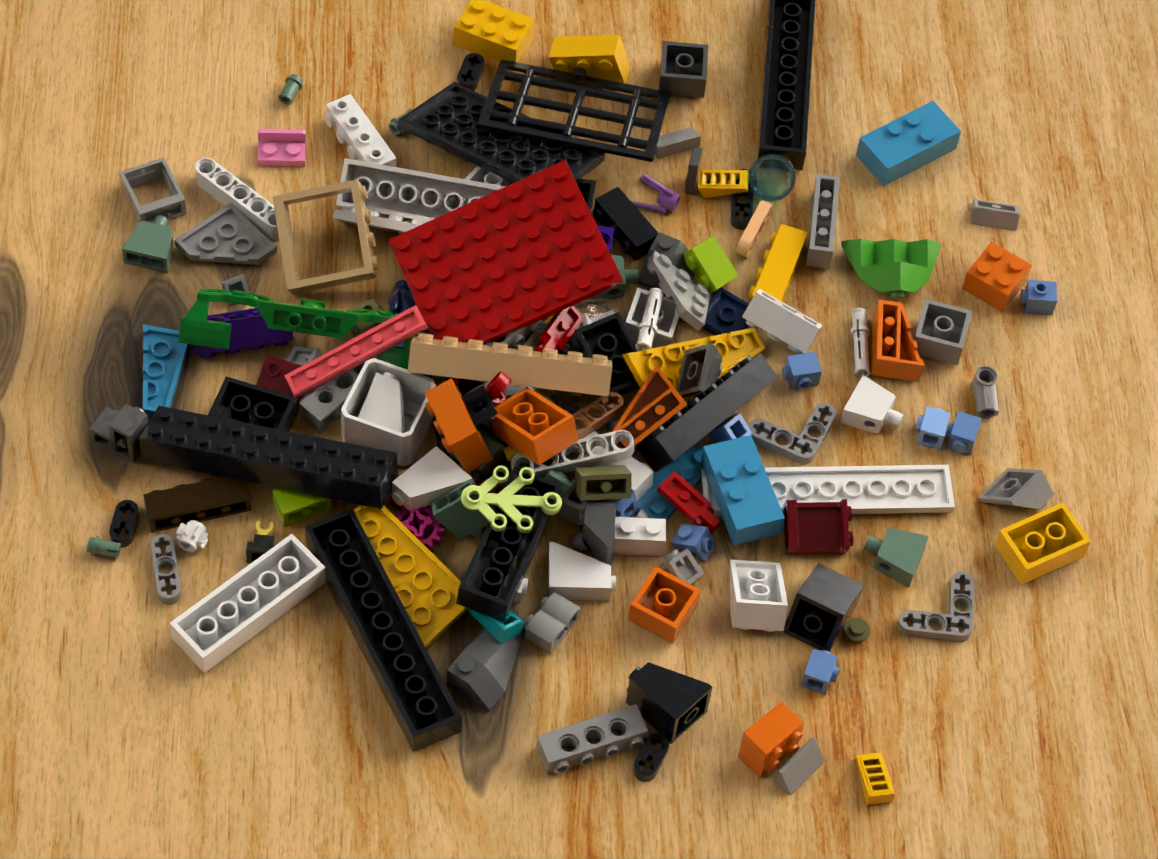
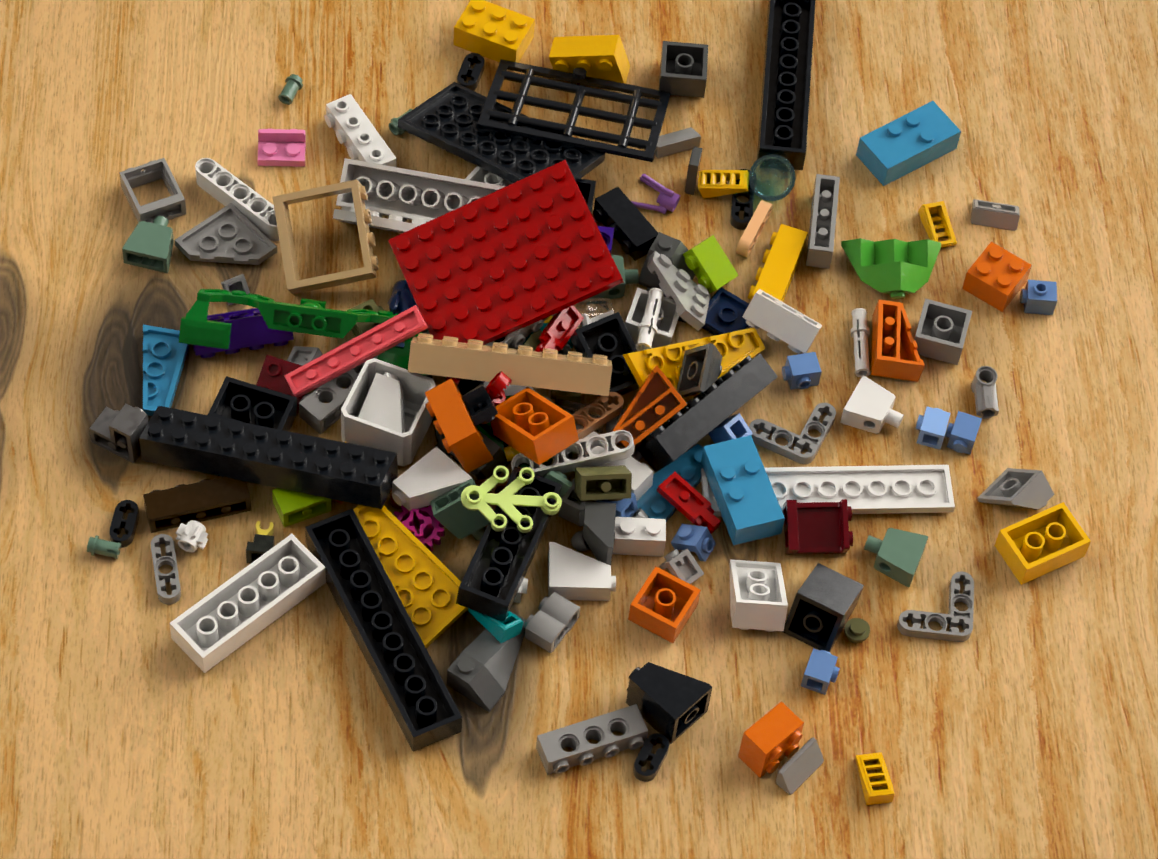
none -> yellow slope [918,201,957,248]

